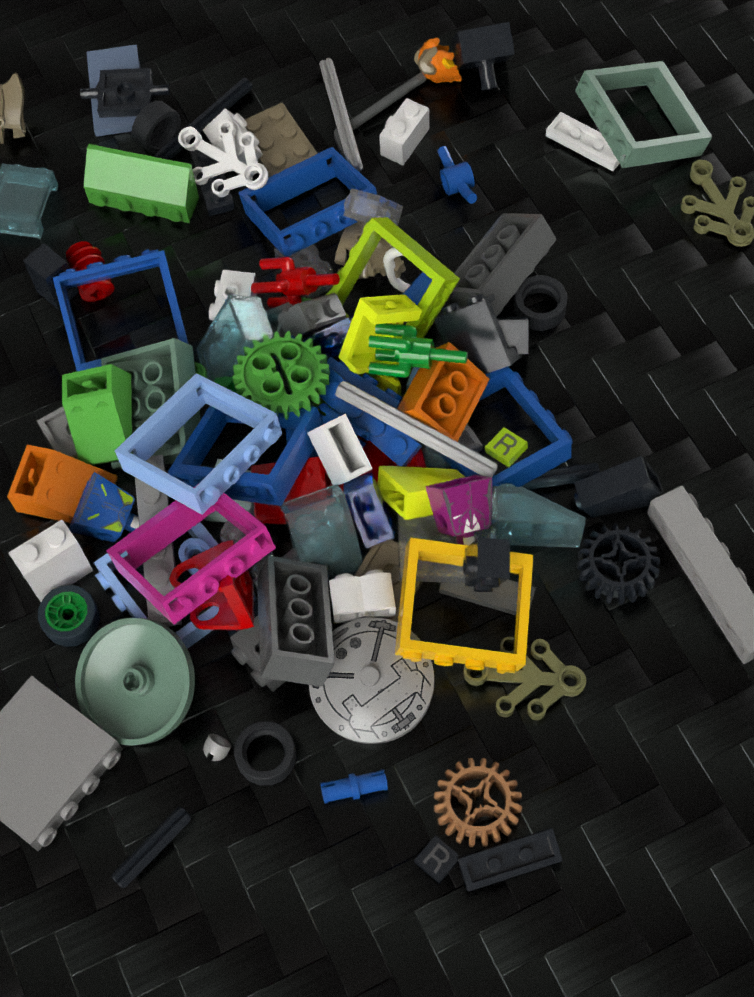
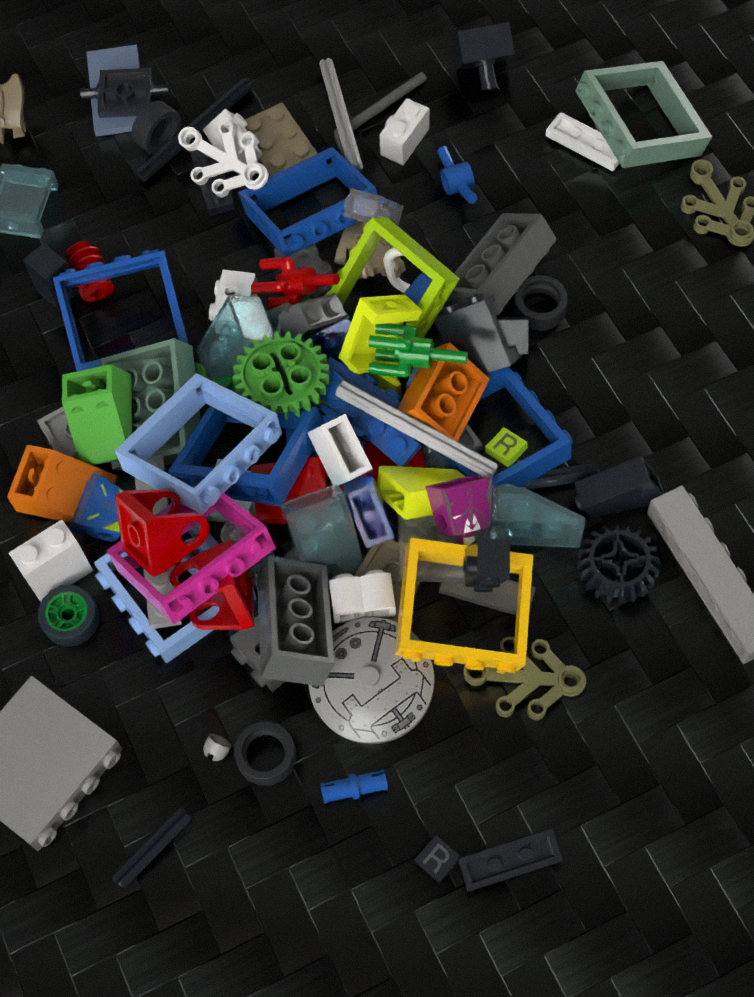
sand green dish [75,618,195,745] -> none
slope [84,144,199,223] -> none
orange hair [414,38,462,83] -> none
medium nougat gear [434,758,522,847] -> none
none -> red hose [115,489,209,577]

